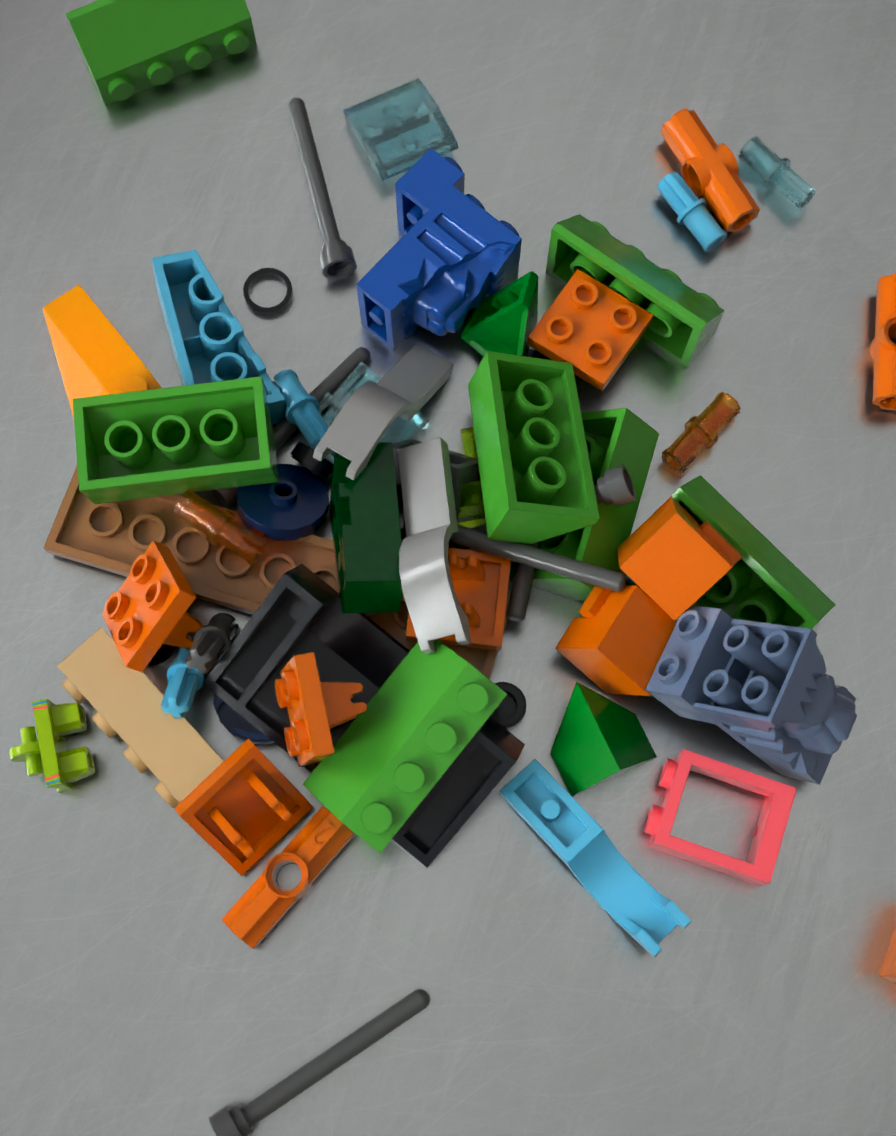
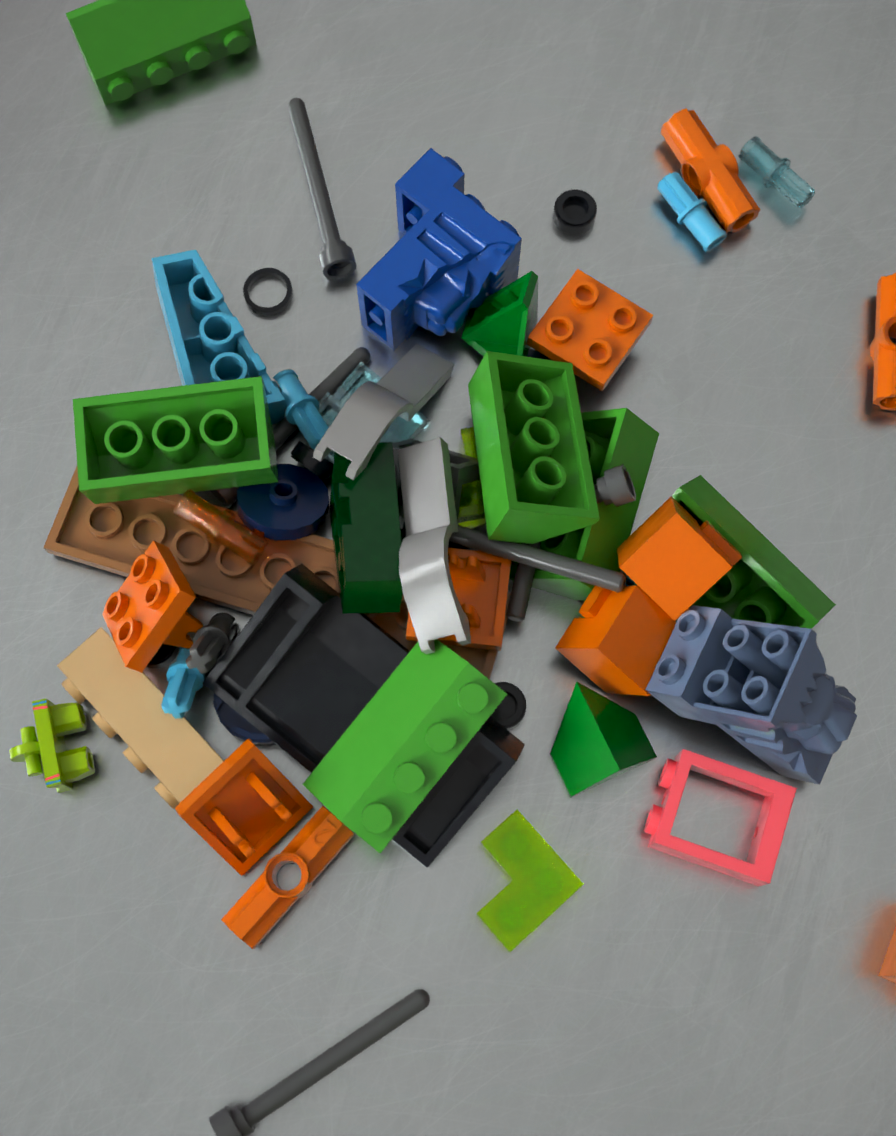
light orange wedge [43,284,162,418] -> none
orange plate [275,652,367,767] -> none
clear light blue slope [344,78,458,181] -> none
medium azure piece [500,759,691,958] -> none
bright green slope [546,214,725,368] -> none
clear orange pin [662,392,741,474] -> none
none -> clear neon green plate [476,809,584,953]
none -> black tile [553,189,597,235]

